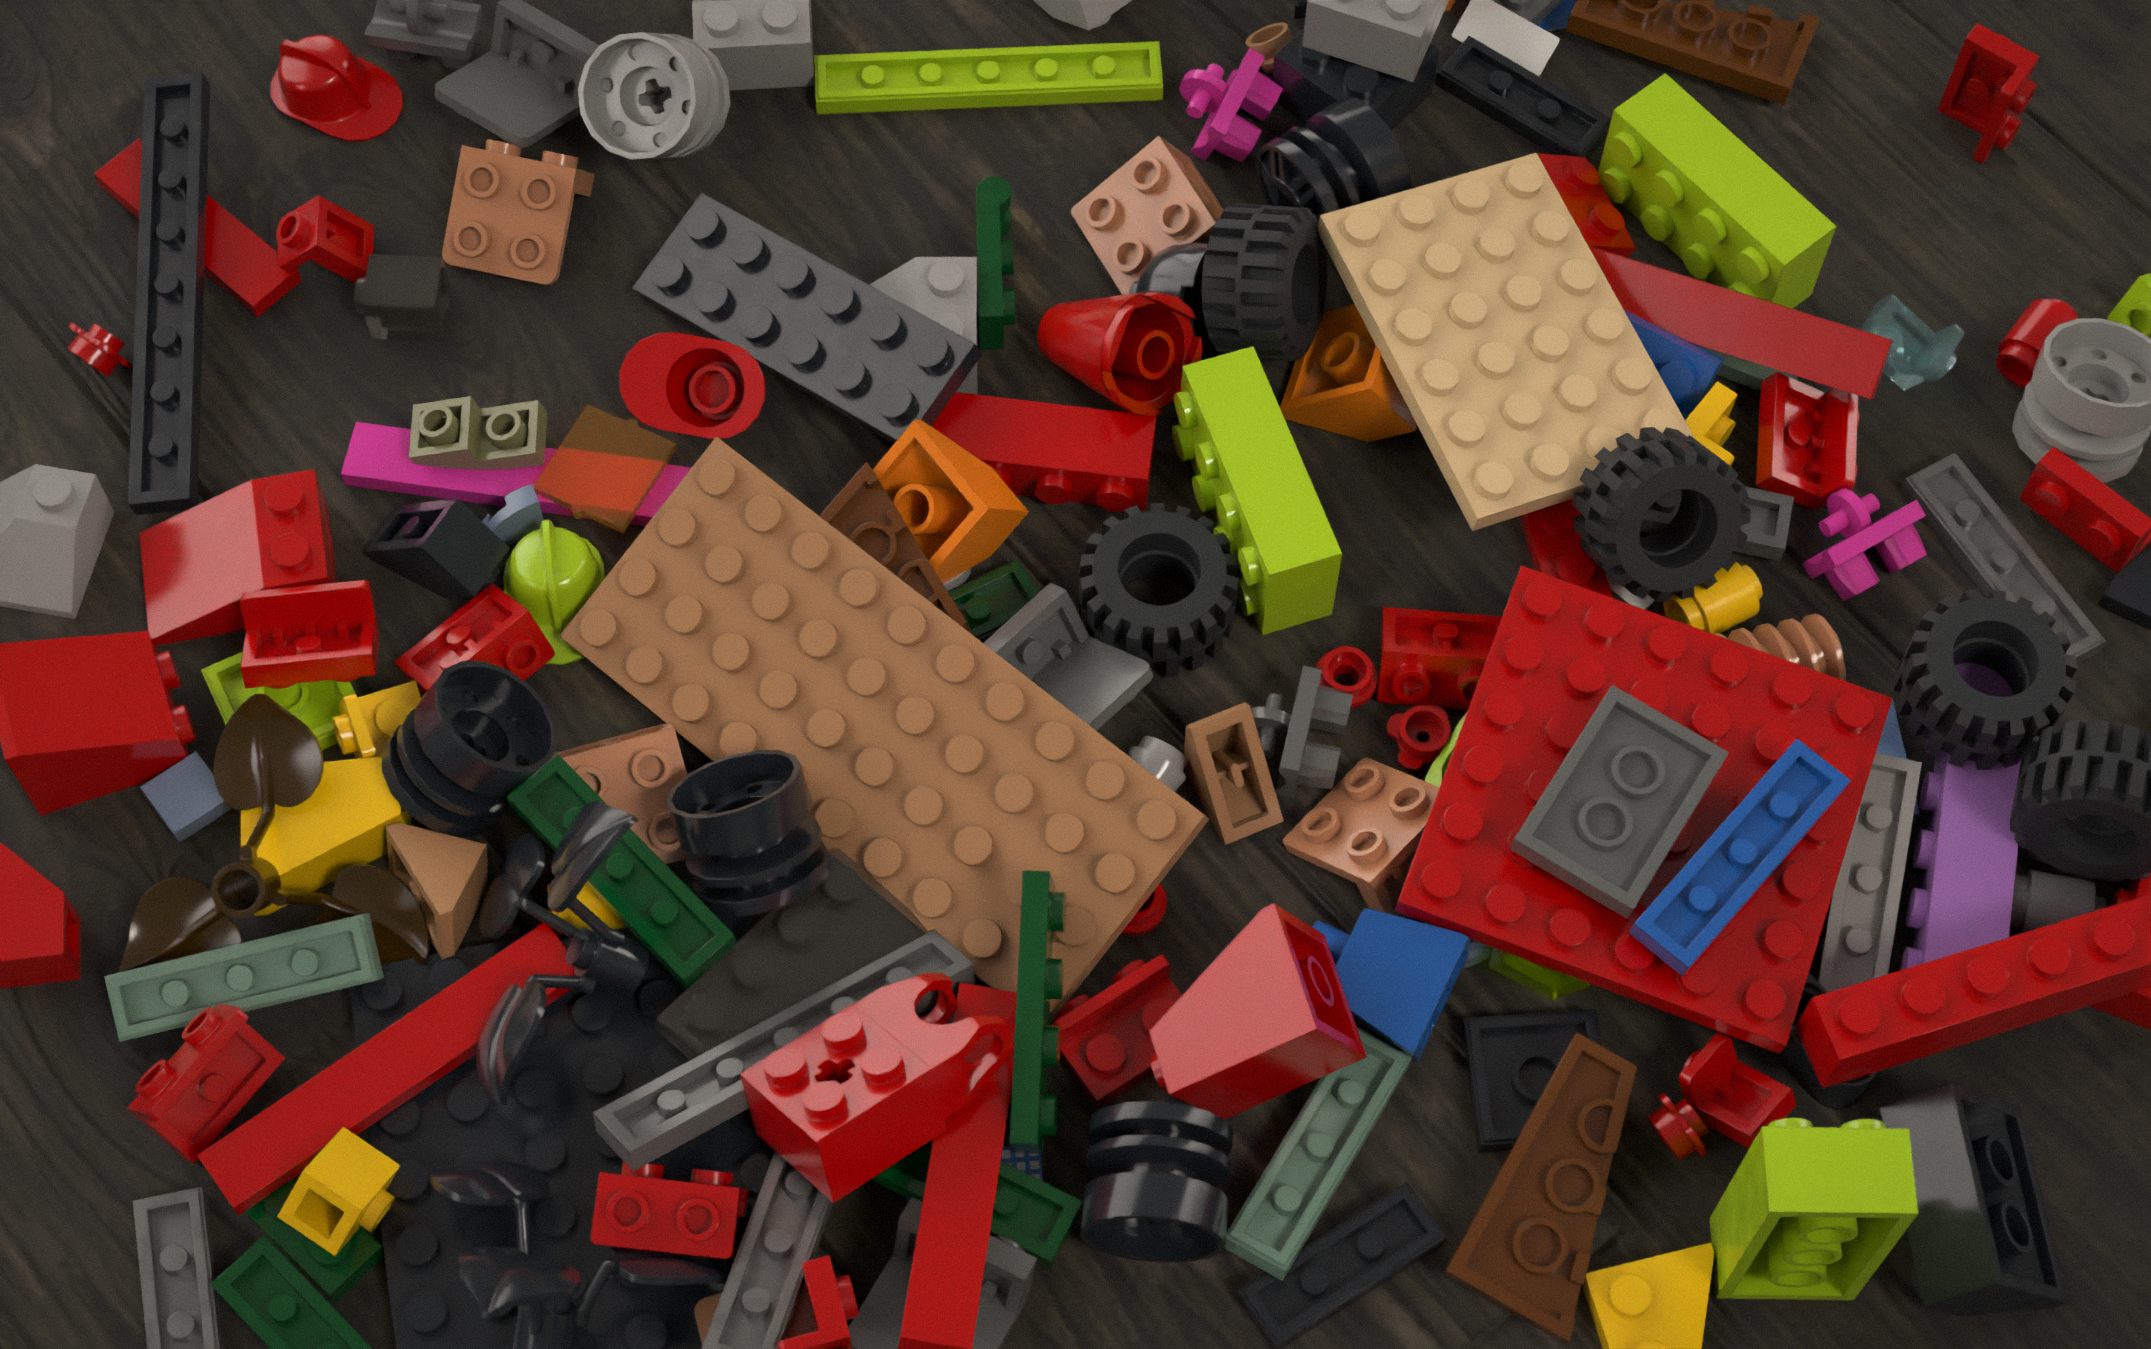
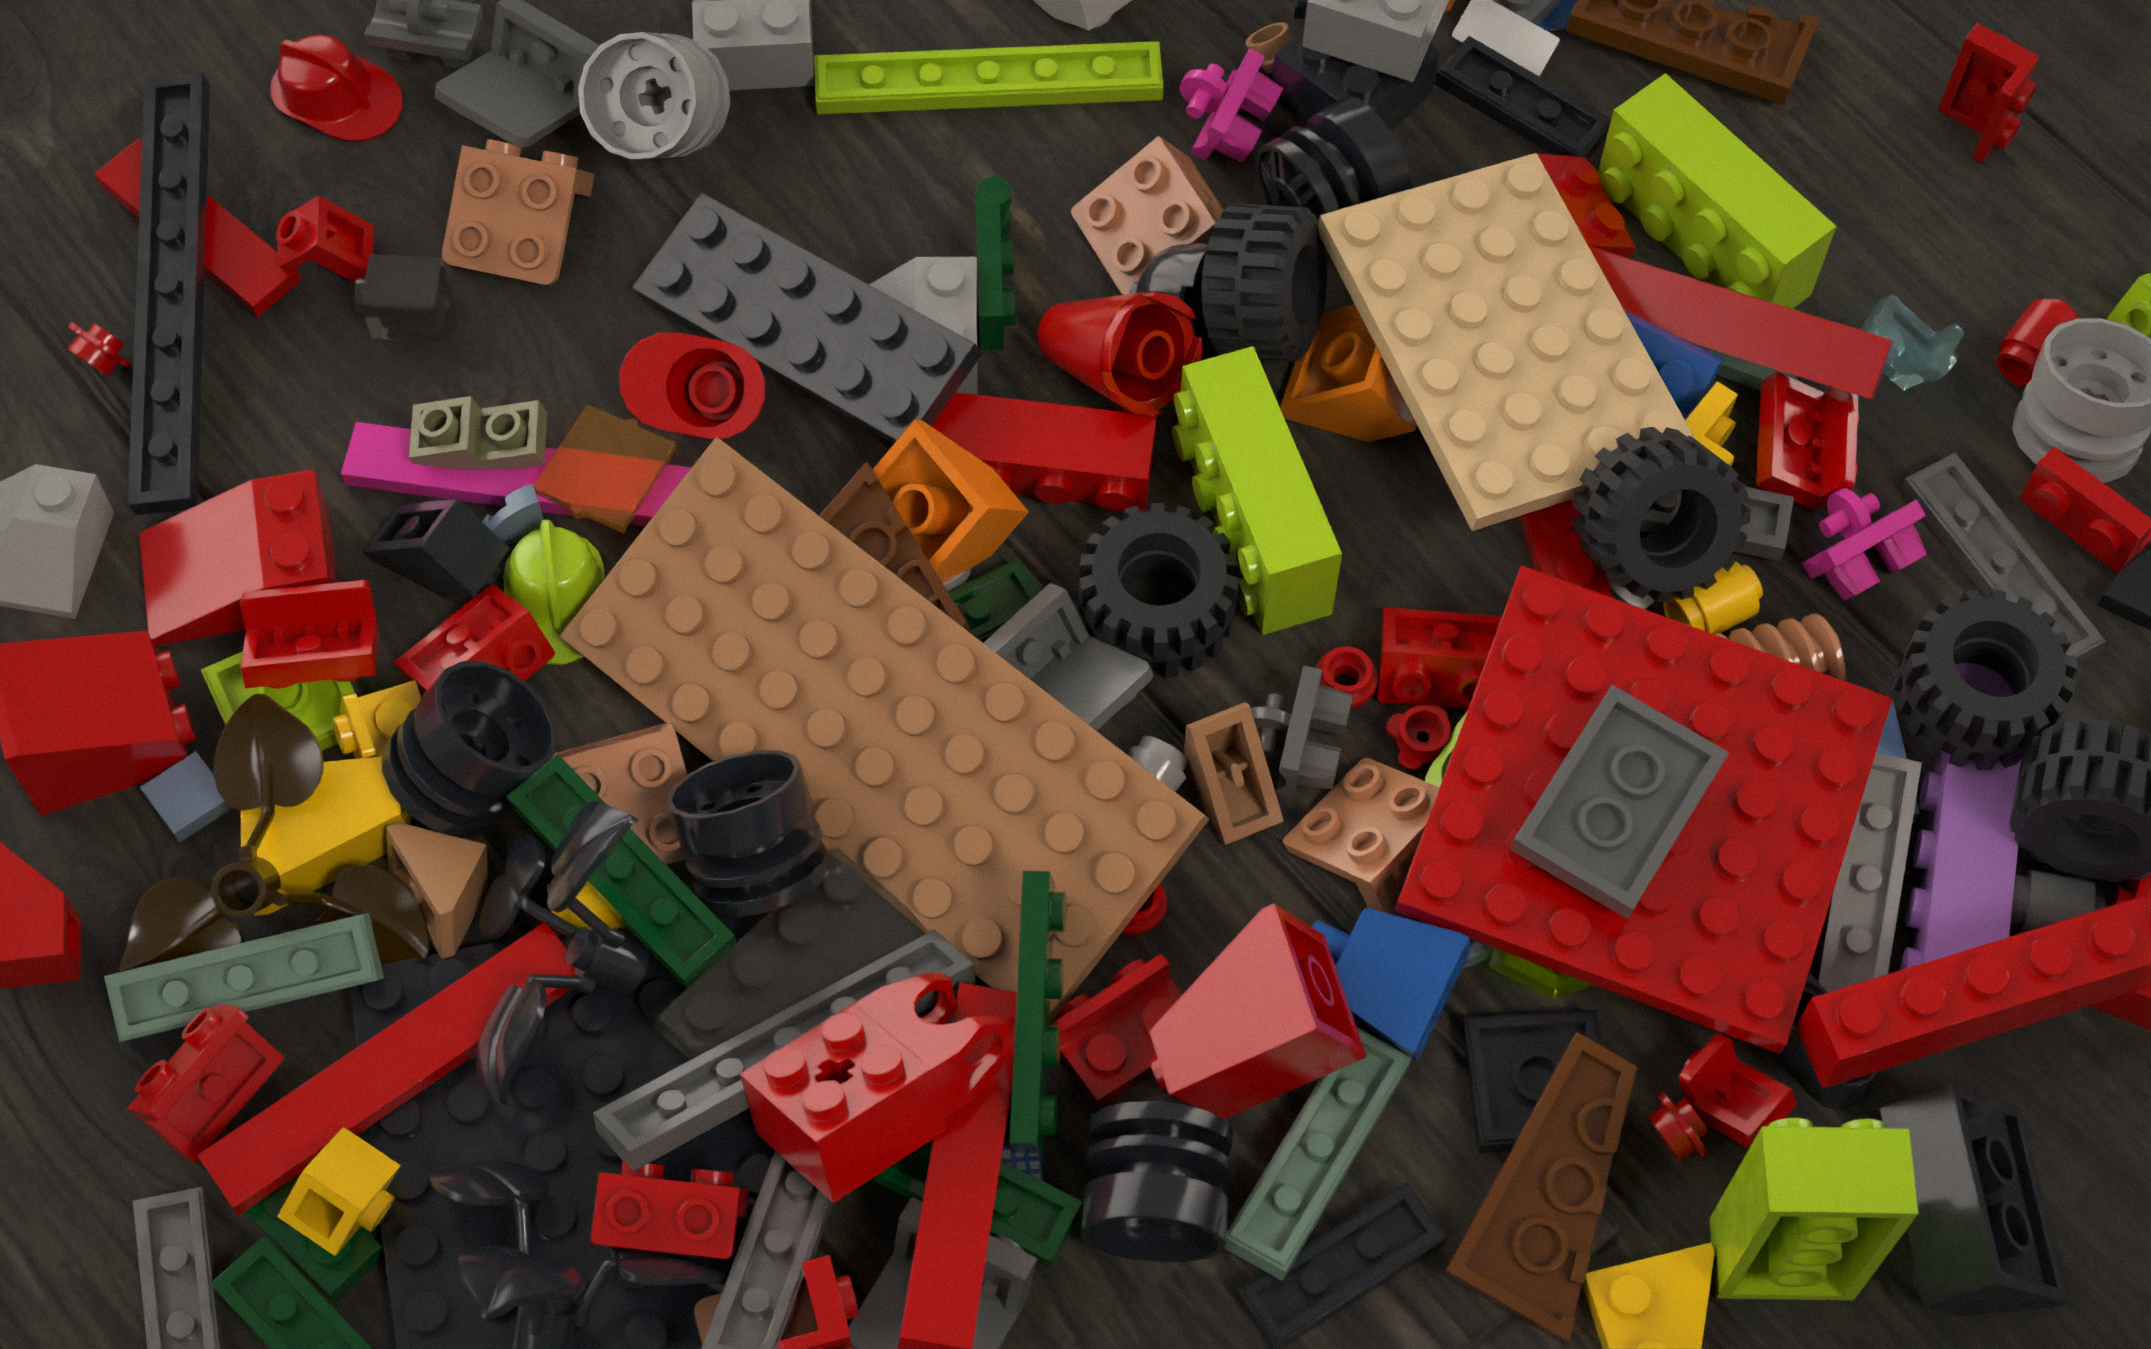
blue plate [1629,739,1851,976] -> none

